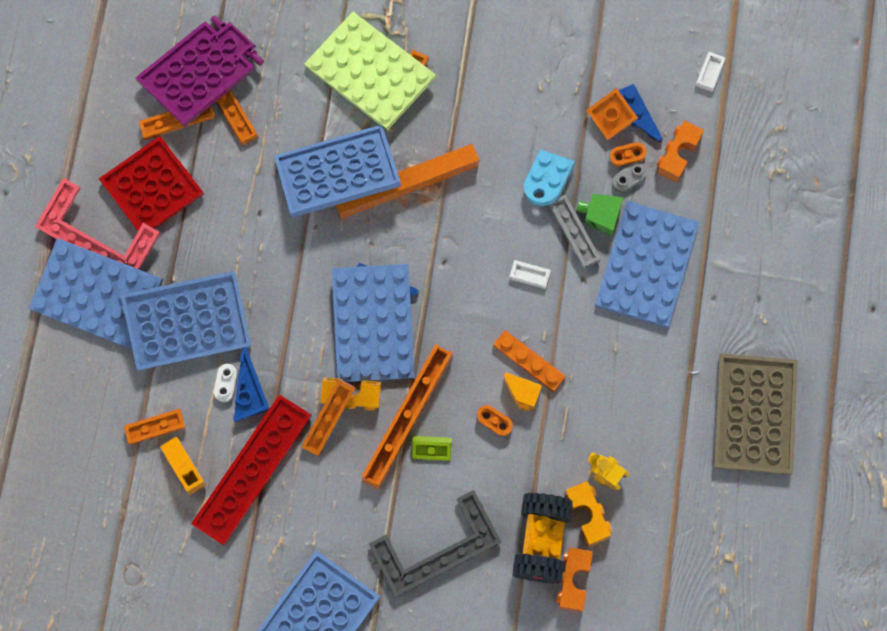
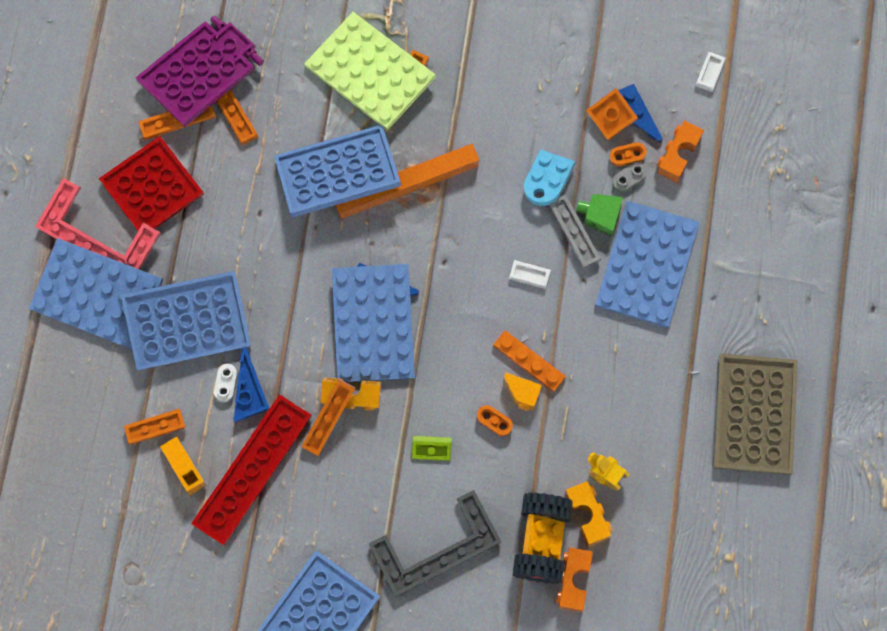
orange tile [362,344,453,490] -> none

